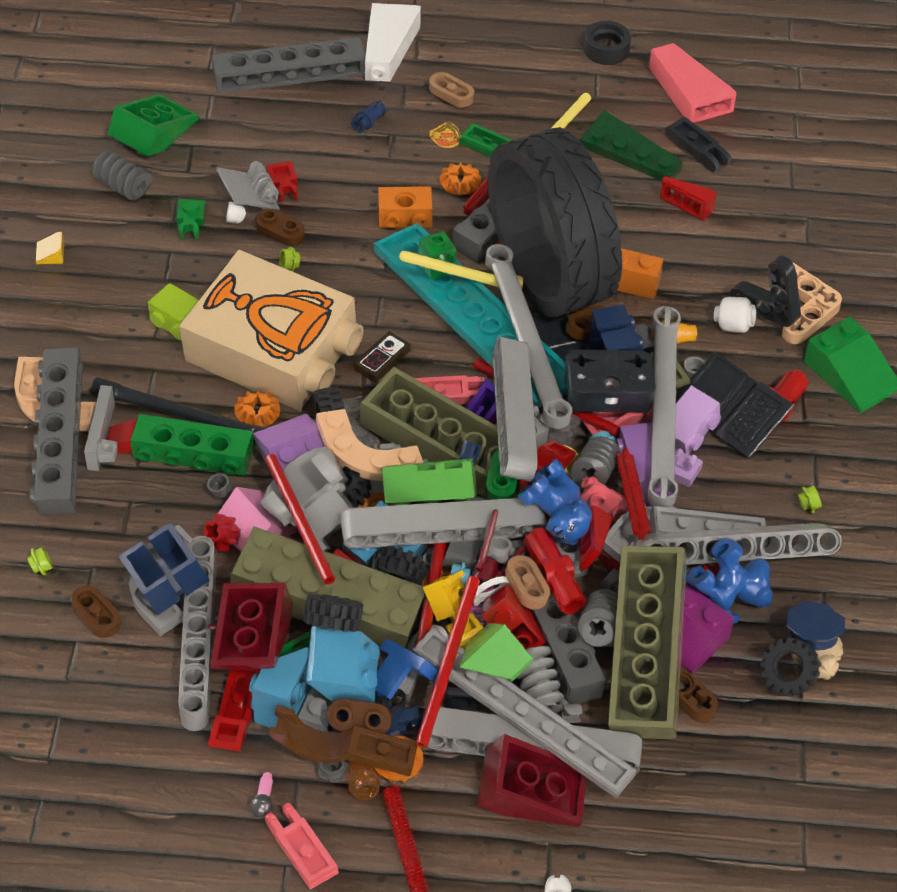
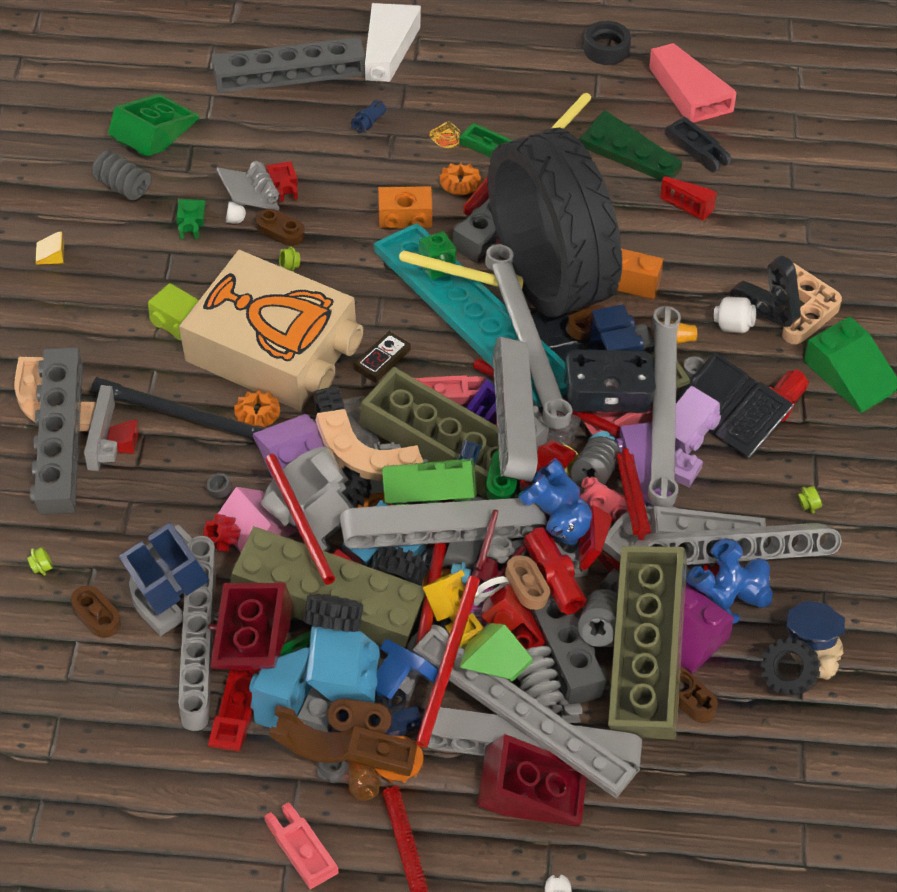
green brick [130,414,254,476] -> none
flat silver piece [250,772,273,818] -> none
medium nougat plate [429,72,474,108] -> none
black slope [445,687,478,711] -> none

